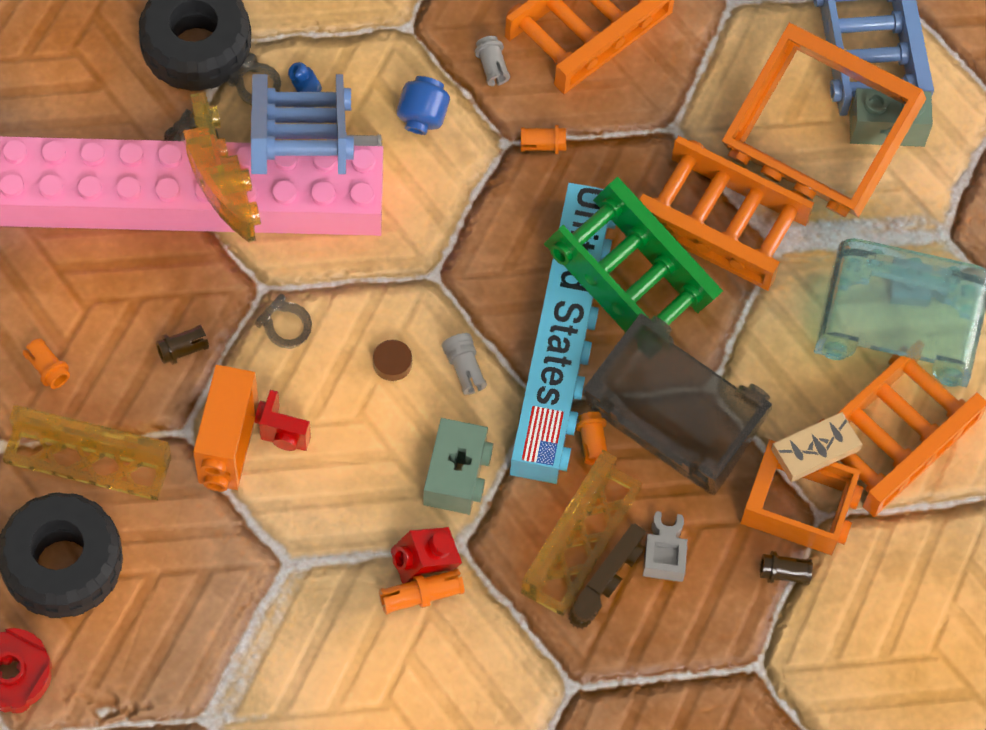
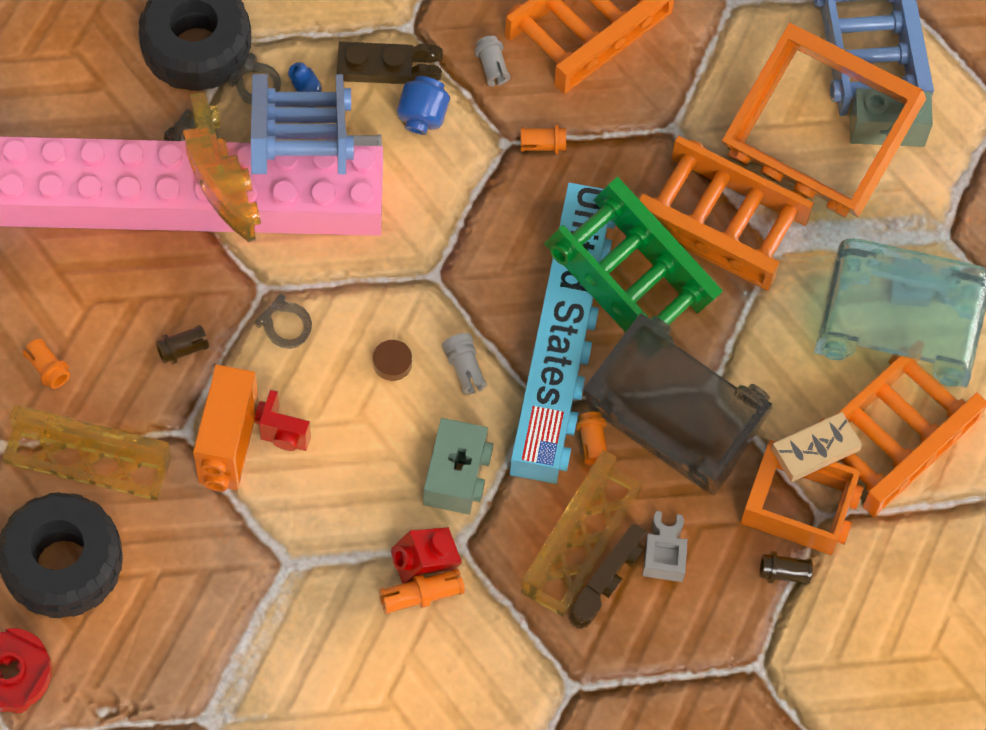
none -> dark brown hinge [337,41,443,84]

